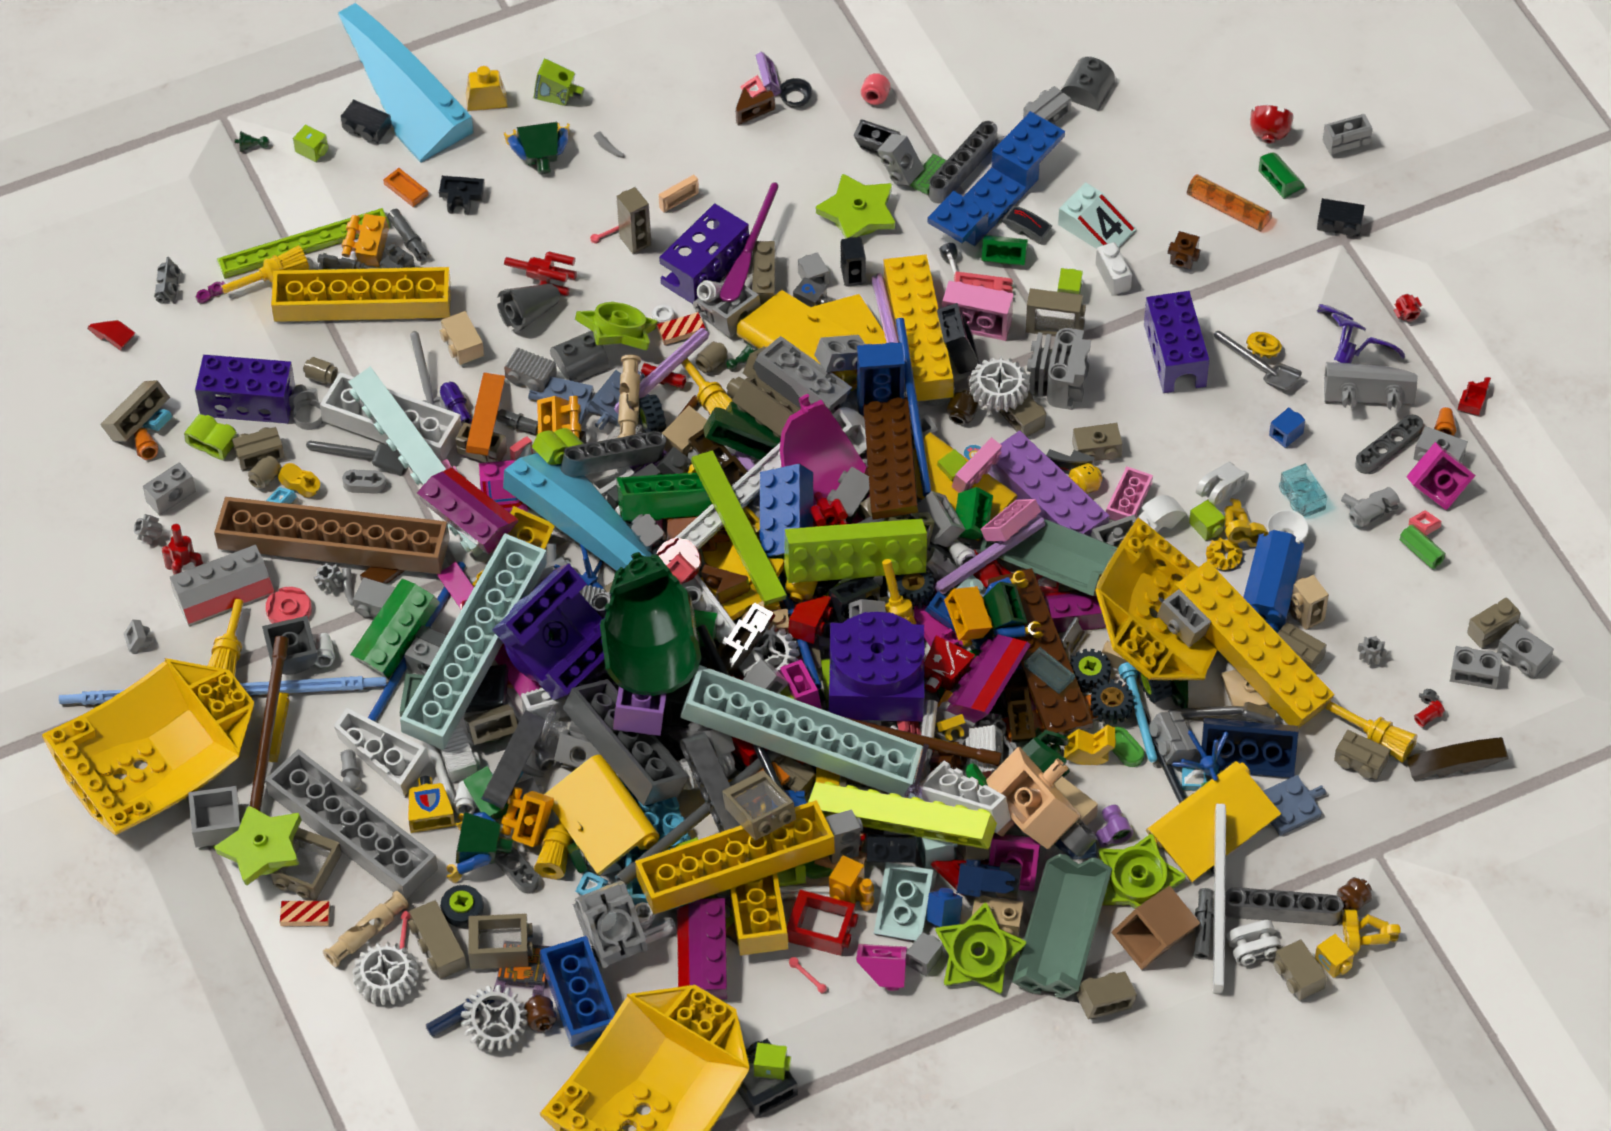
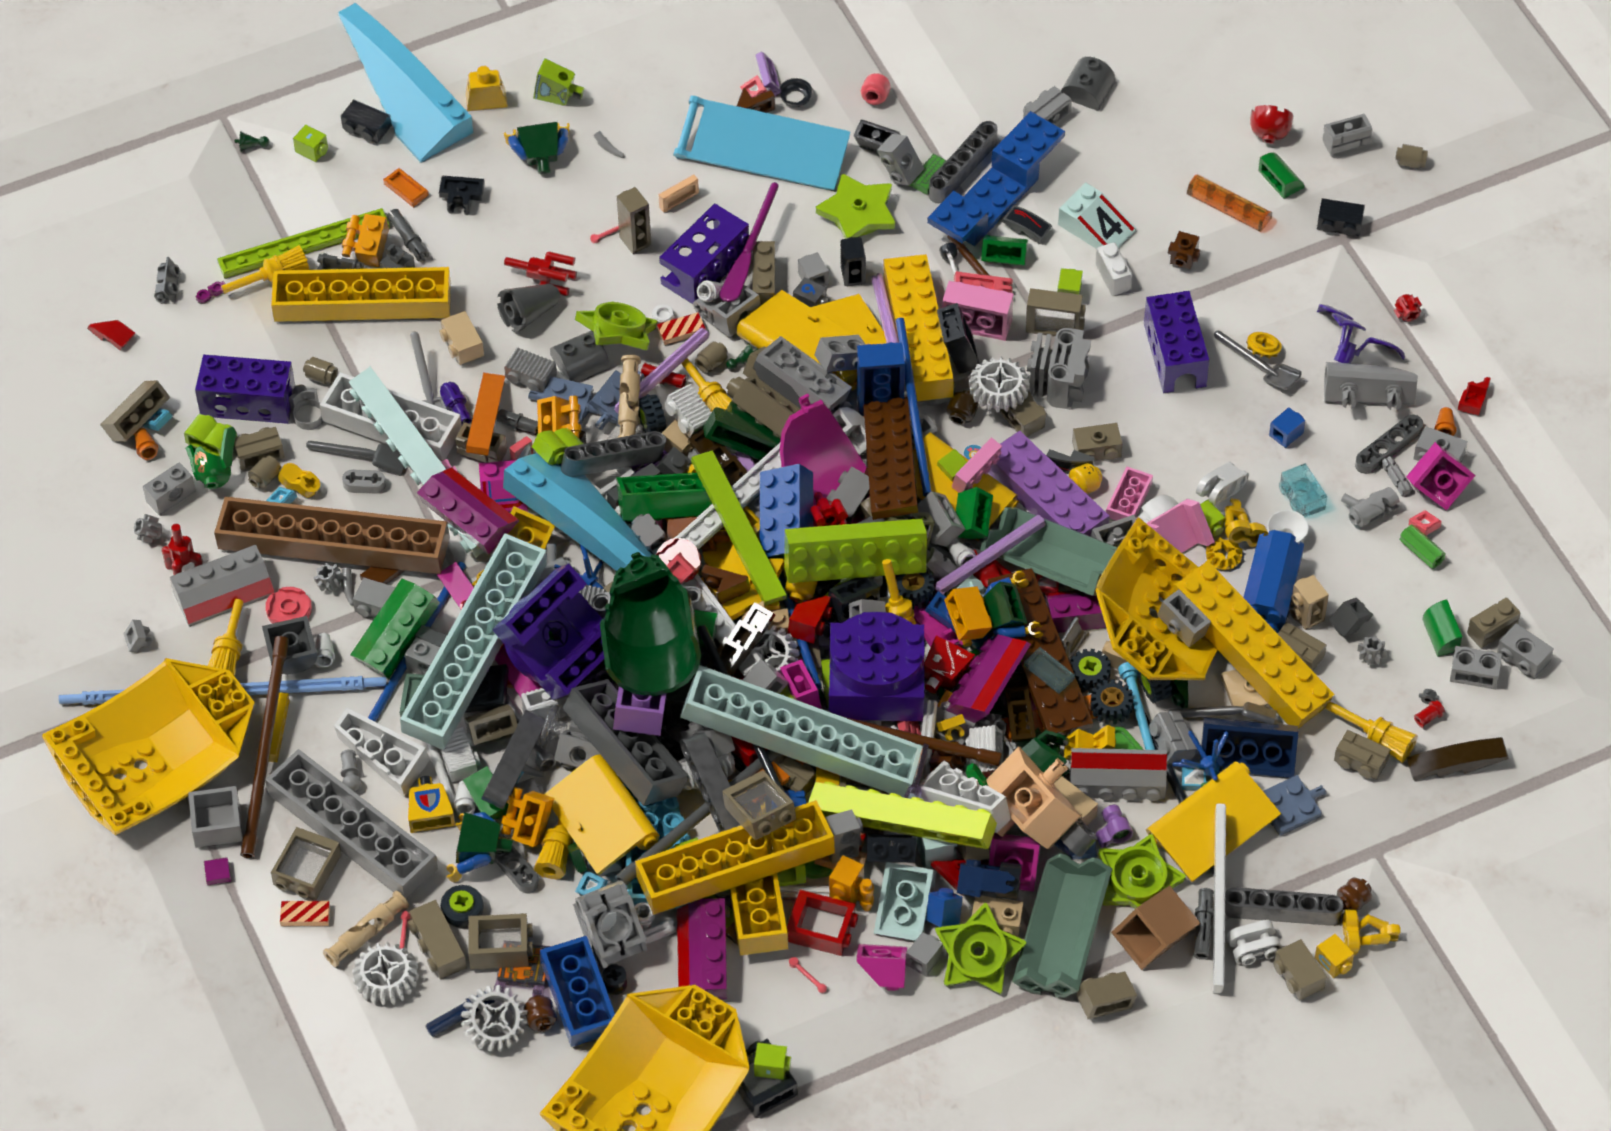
lime plate [214,806,302,886] -> none
bright pink piece [981,499,1041,542] -> none
none -> green piece [185,427,237,489]
none -> magenta tile [204,857,231,886]
none -> black wheel [602,964,627,995]
none -> white brick [665,384,712,438]
none -> medium azure flag [673,95,850,191]
none -> reddish brown bar [947,236,990,276]
none -> light grey slope [1070,748,1167,801]
none -> bright pink panel [1146,499,1215,553]
none -> dark grey brick [1329,597,1373,637]
none -> light grey axle [1382,456,1412,496]
none -> dark tan brick [1395,144,1428,169]
none -> green brick [1422,599,1462,657]

